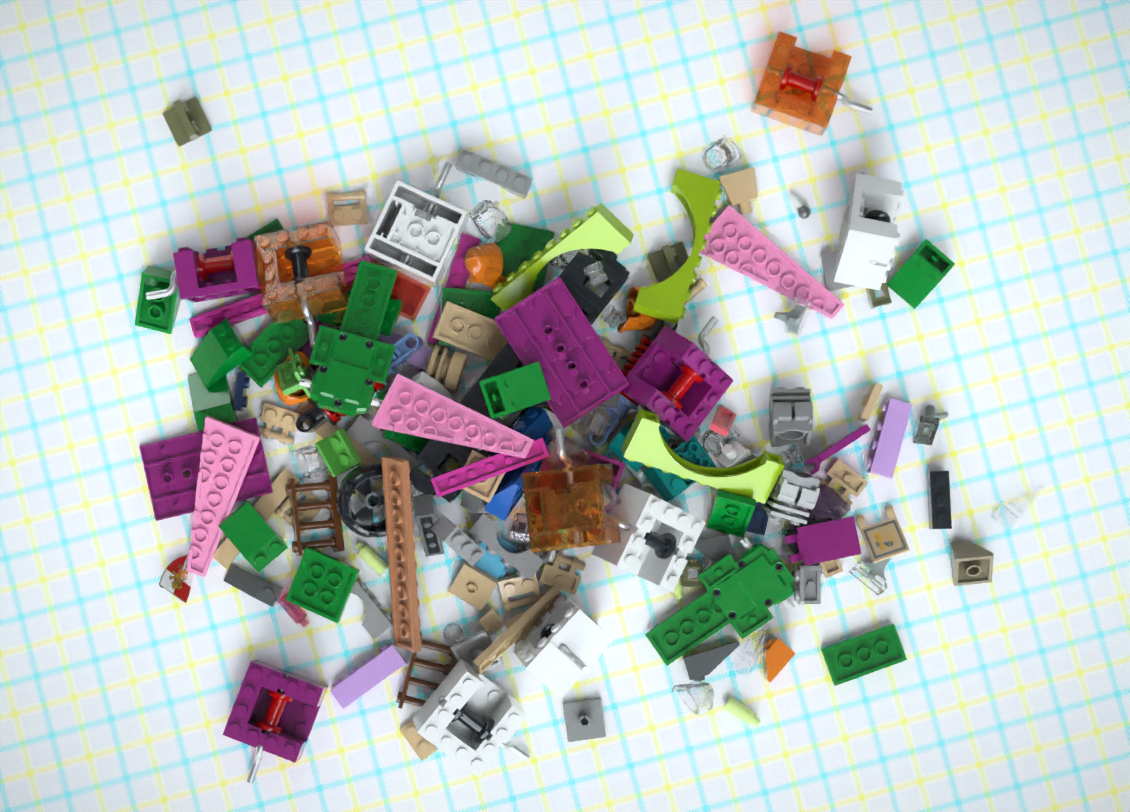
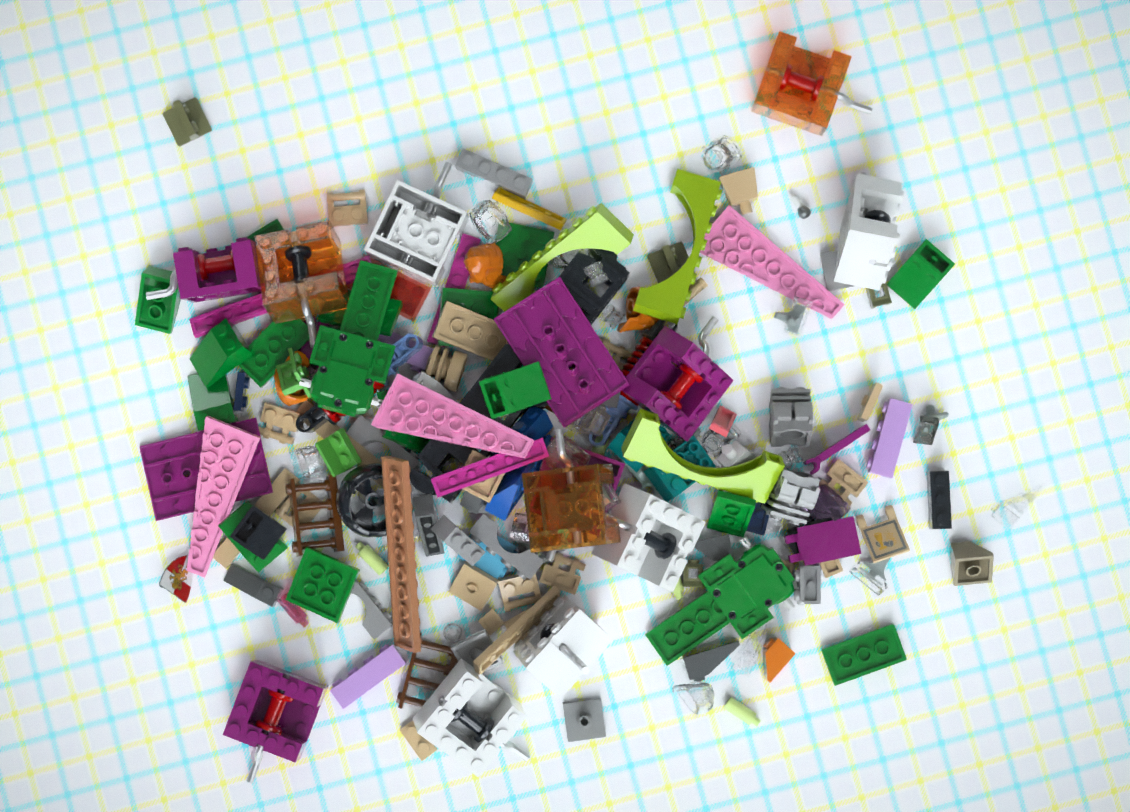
none -> black slope [229,505,287,560]
none -> yellow tile [492,187,567,231]

